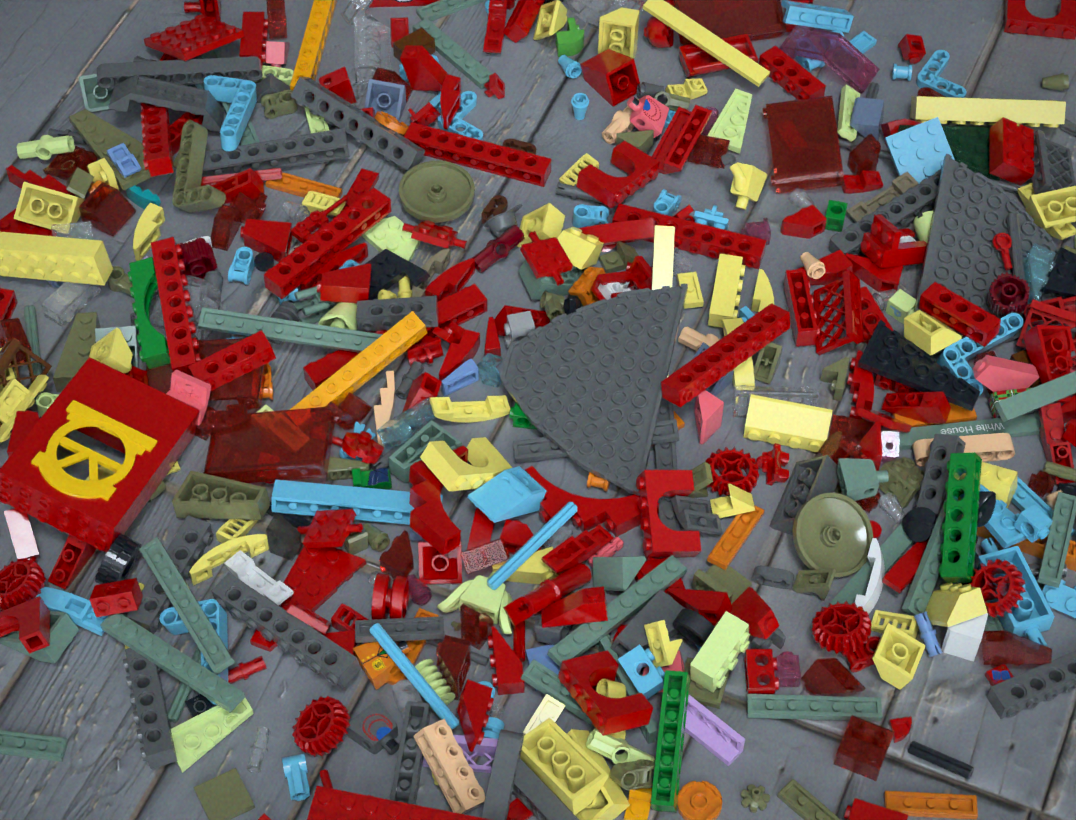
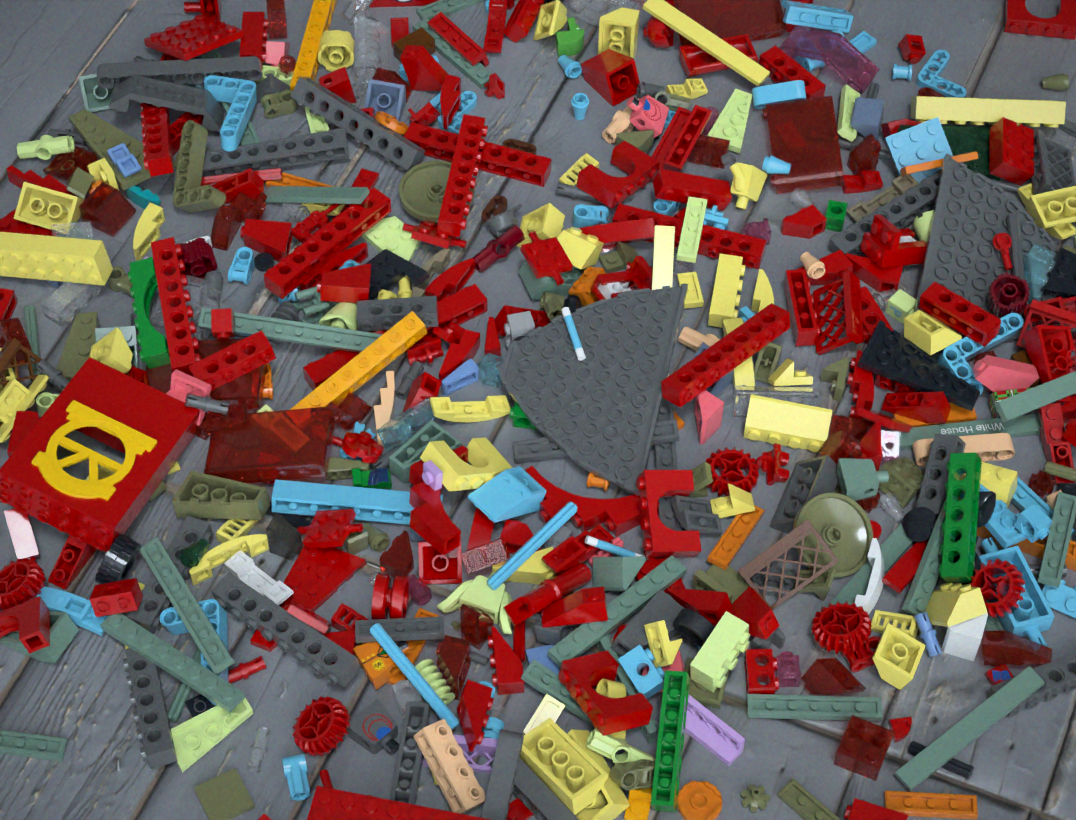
none -> dark grey pin [36,359,70,391]
none -> clear green cone [180,539,210,568]
none -> dark grey pin [185,393,229,415]
none -> red brick [211,308,235,341]
none -> sand green tile [262,186,369,204]
none -> clear red tile [278,55,296,74]
none -> light yellow brick [318,30,355,72]
none -> lavender plate [422,460,443,491]
none -> red fence [427,12,489,67]
none -> red brick [437,114,488,237]
none -> medium azure bar [561,307,586,361]
none -> medium azure bar [585,535,644,556]
none -> red brick [653,169,732,210]
none -> yellowish green plate [676,197,708,263]
none -> reddish brown fence [738,519,839,610]
none -> medium azure beam [752,80,806,109]
none -> medium azure cone [762,155,791,175]
none -> light yellow slope [768,358,813,386]
none -> sand green tile [895,666,1045,791]
none -> orange tile [900,151,979,176]

